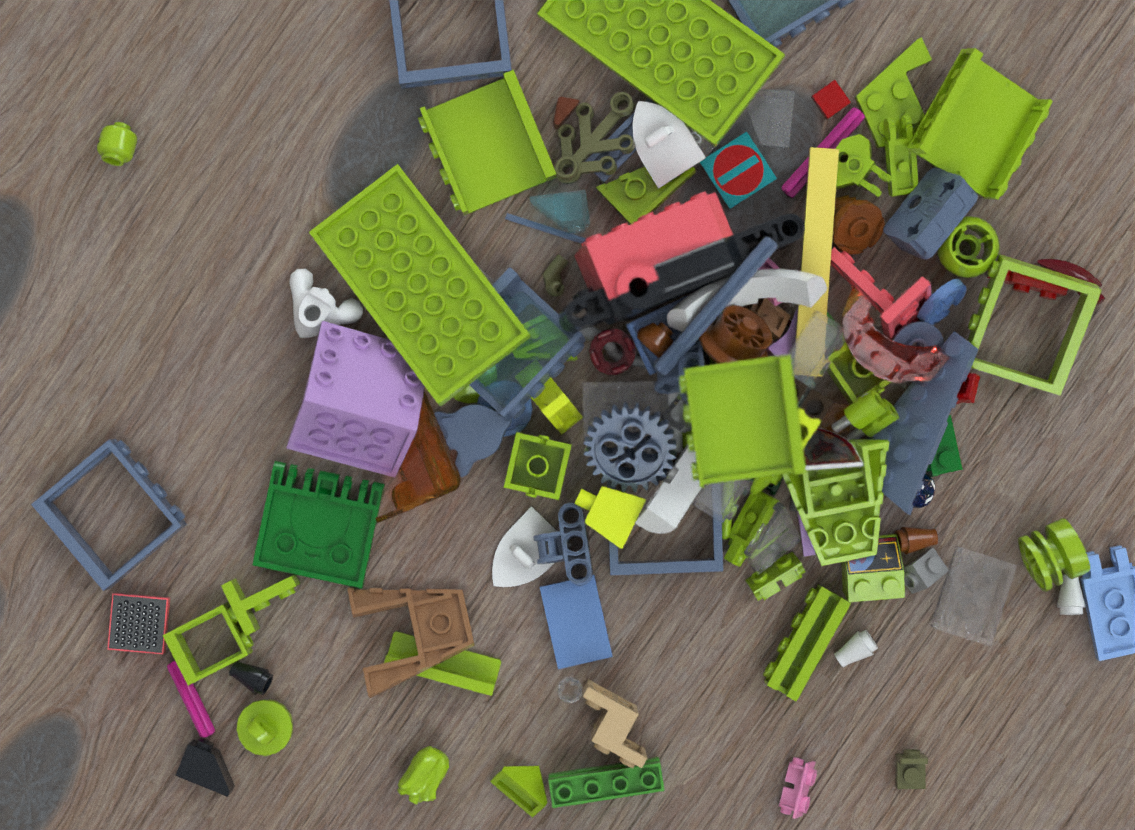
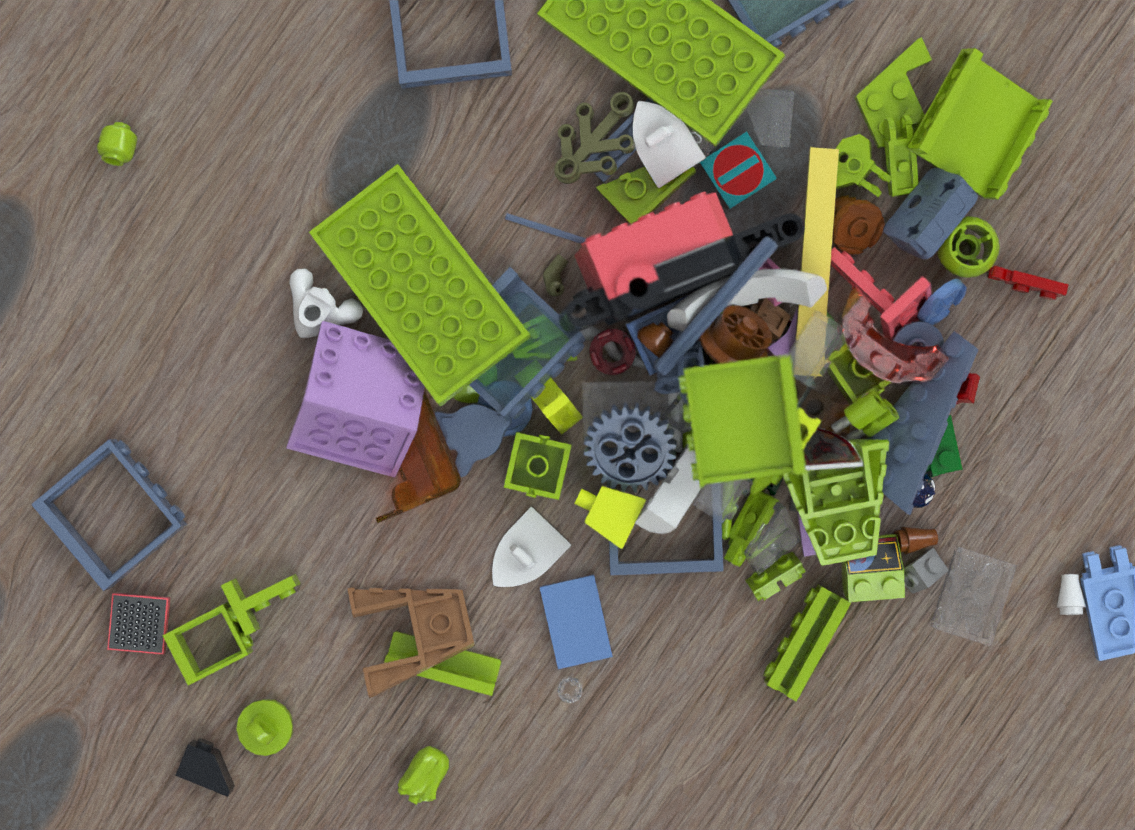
dark pink axle [167,661,215,738] -> none
black cone [229,661,273,695] -> none
green hinge [252,461,385,588] -> none
lime panel [418,70,557,216] -> none
lime slope [490,766,548,818] -> none
clear light blue slope [530,190,590,233] -> none
sand blue beam [533,503,593,586] -> none
bright green brick [548,757,665,808] -> none
copper slope [553,97,580,129] -> none
tan bracket [583,679,647,768] -> none
bright pink hinge [779,757,817,819] -> none
dark pink axle [781,107,865,198] -> none
red tile [811,80,851,120] -> none
white cone [834,630,878,667] -> none
olive bracket [895,749,928,789] -> none
lime window [967,254,1102,396] -> none
lime wheel [1018,518,1091,592] -> none
dark red bar [1037,259,1106,306] -> none

